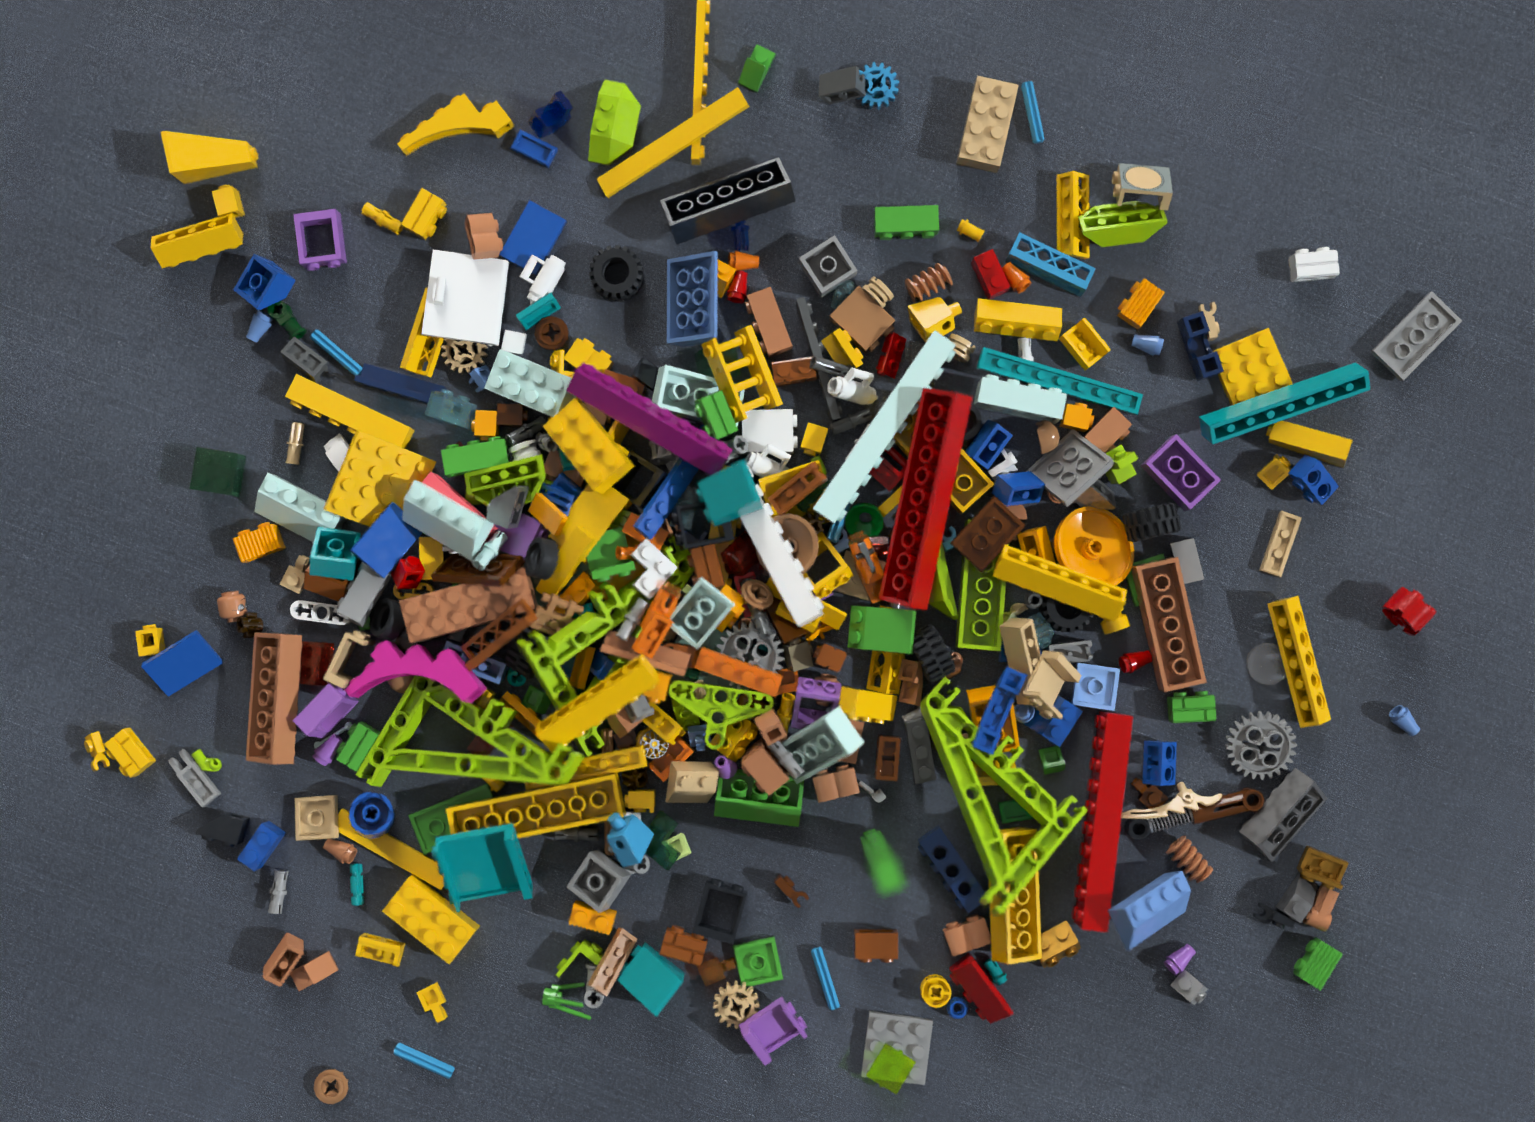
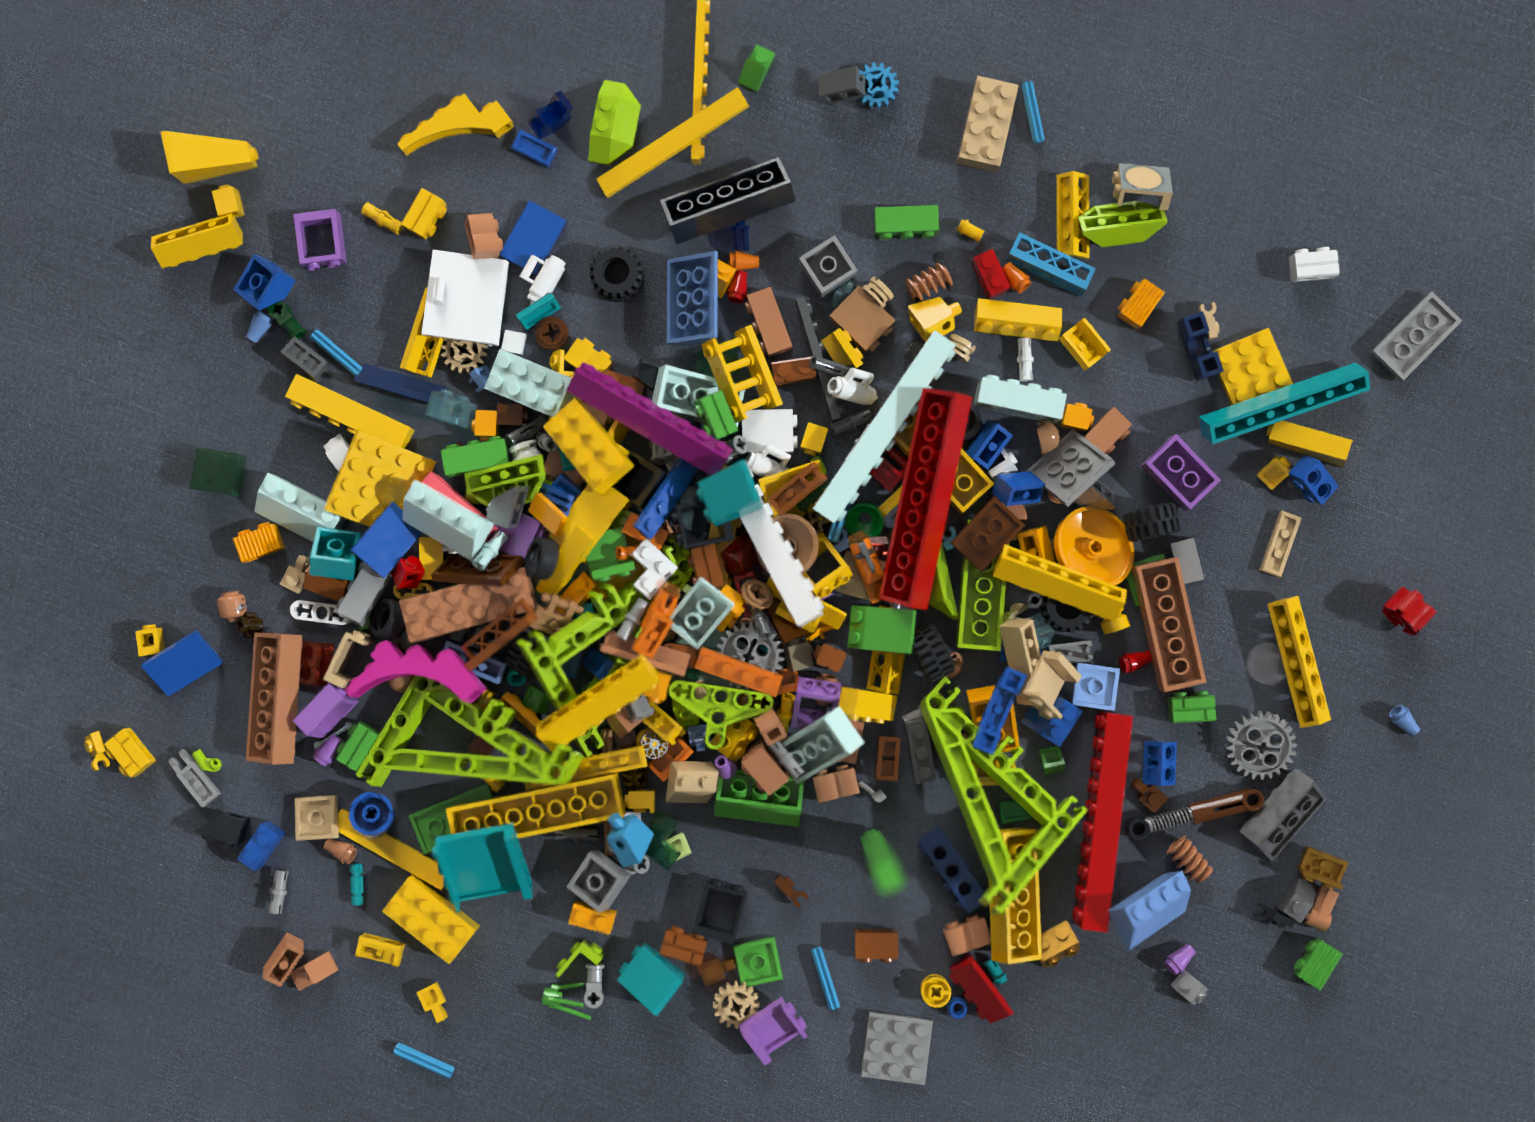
tan axle [285,422,304,465] -> none
medium nougat gear [314,1069,349,1104] -> none
light orange tile [569,646,596,690] -> none
medium nougat plate [587,928,638,996] -> none
clear neon green piece [866,1043,916,1095] -> none
red hinge [876,332,907,379] -> none
nougat slope [898,659,923,706] -> none
teal plate [976,347,1143,415] -> none
medium blue plate [1014,704,1035,723] -> none
lime brick [1105,444,1138,484] -> none
tan piece [1121,782,1222,819] -> none
medium blue cone [1131,334,1164,356] -> none

